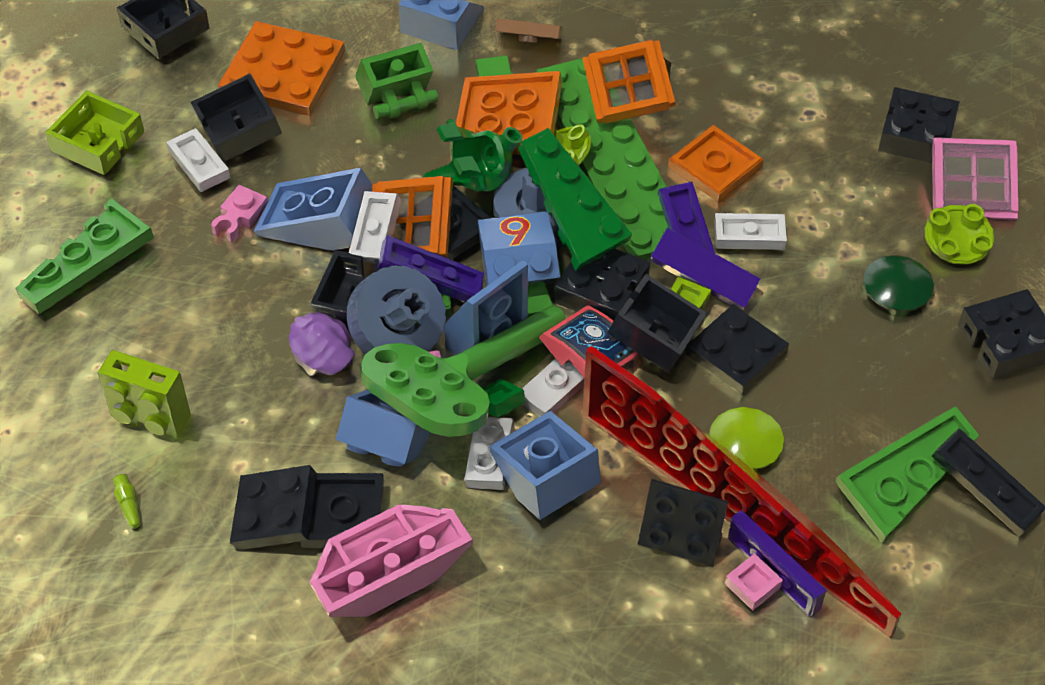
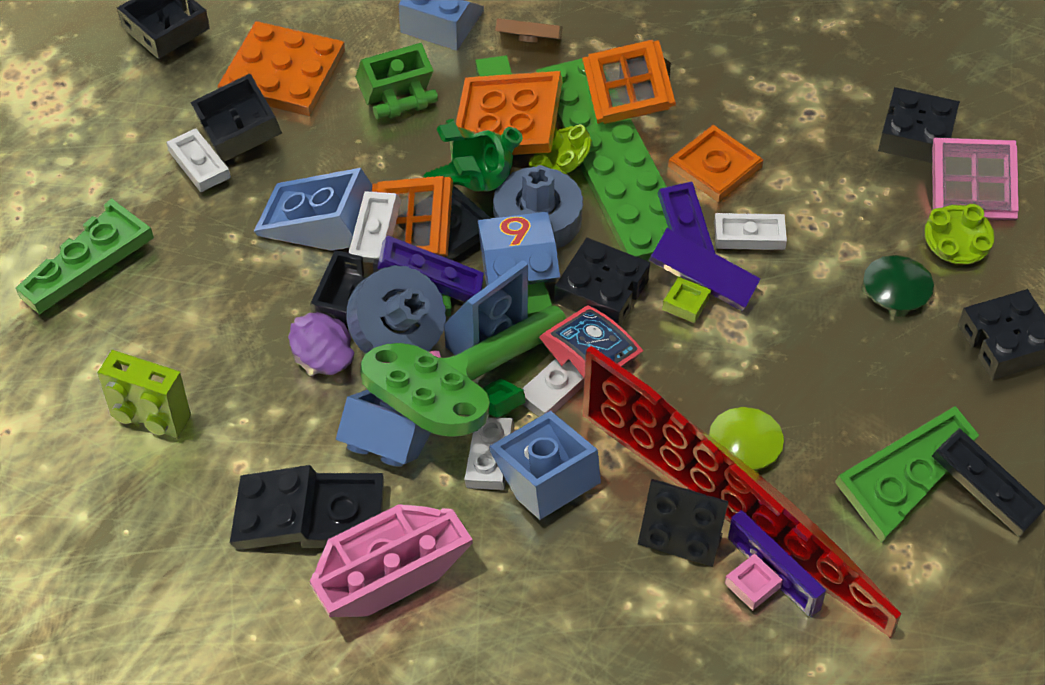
lime piece [45,90,145,175] -> none
lime piece [113,474,140,529] -> none
bright pink plate [211,185,268,242] -> none
green wing [518,128,633,271] -> none
black piece [607,274,707,373] -> none
black plate [685,304,789,395] -> none

